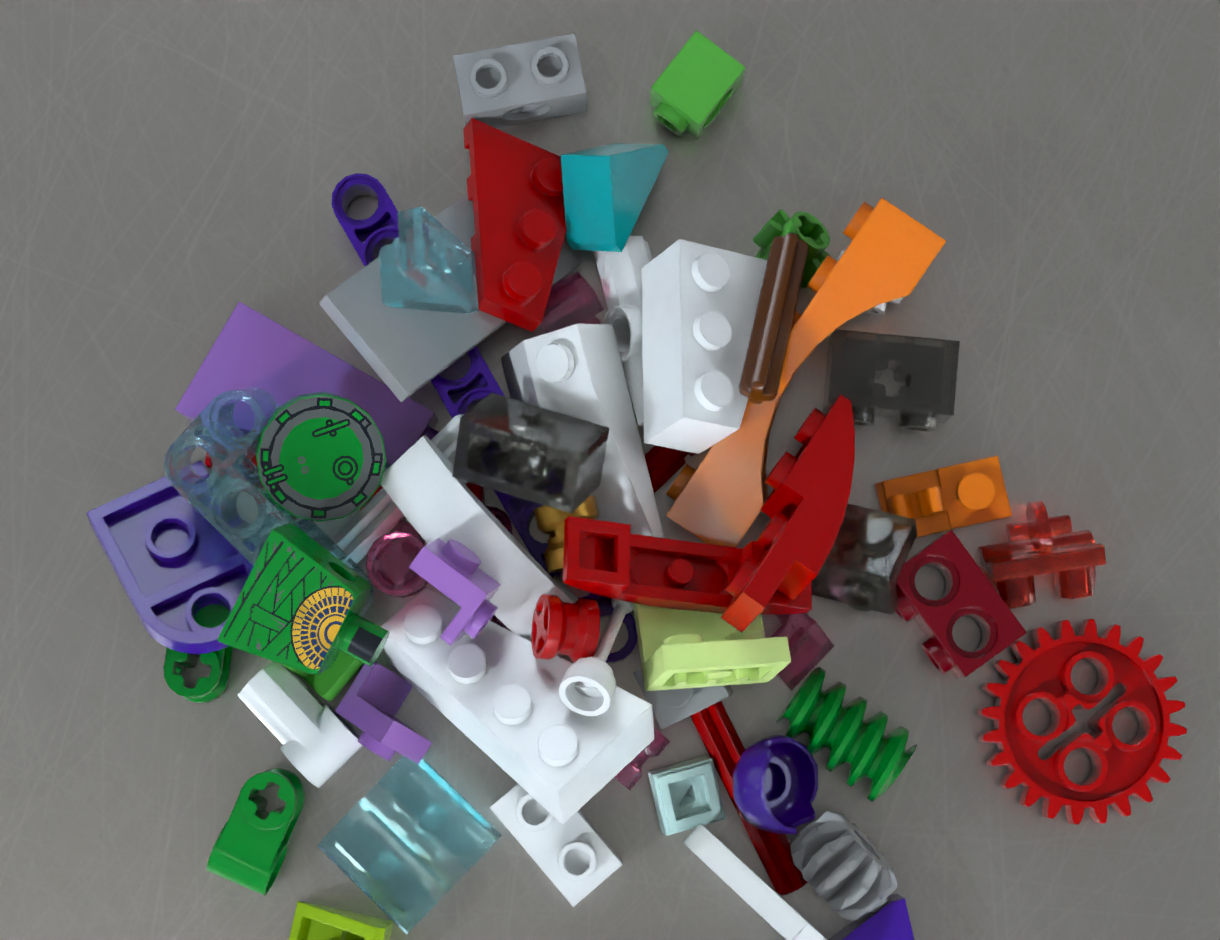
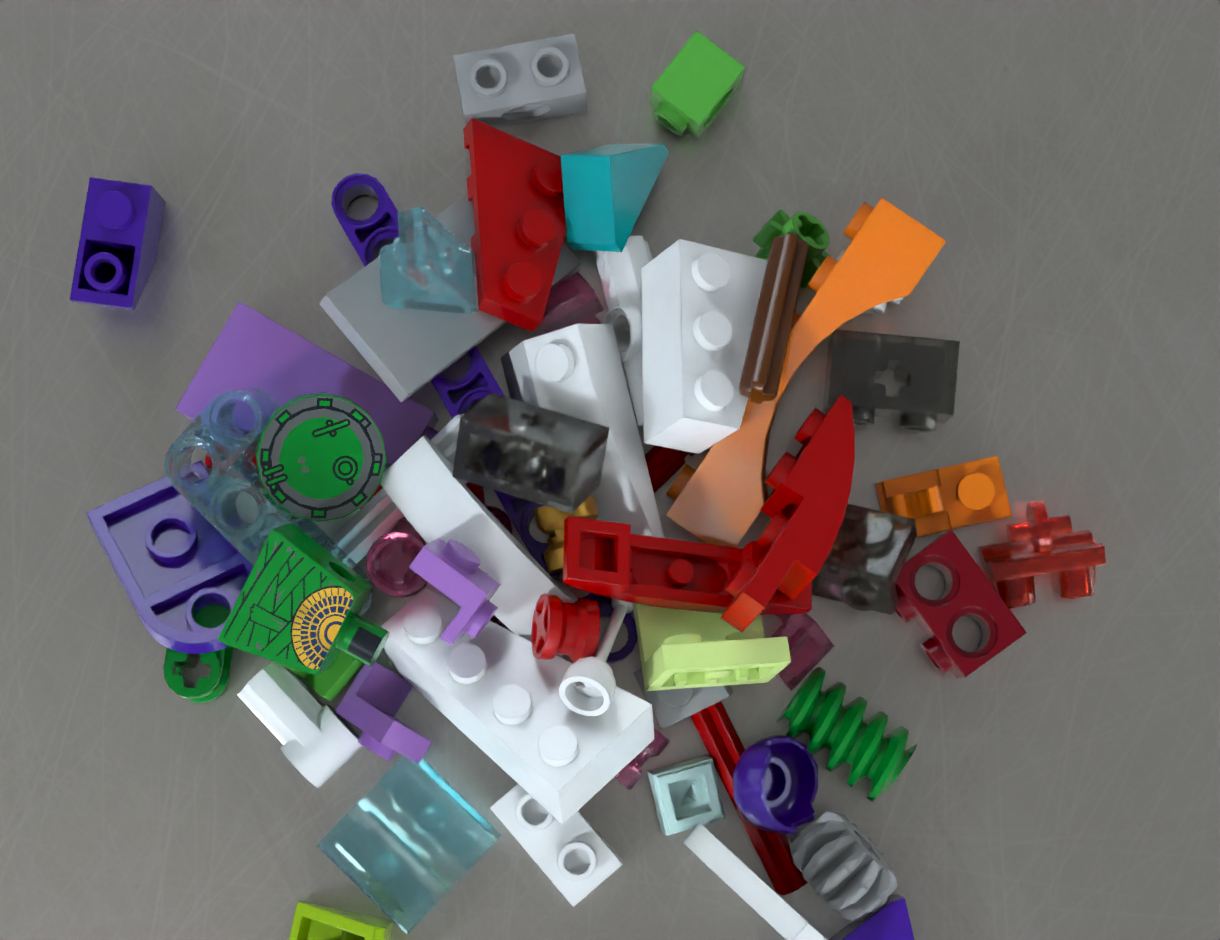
green piece [206,768,306,896] -> none
red gear [977,619,1187,825] -> none
none -> dark purple slope [70,177,166,310]

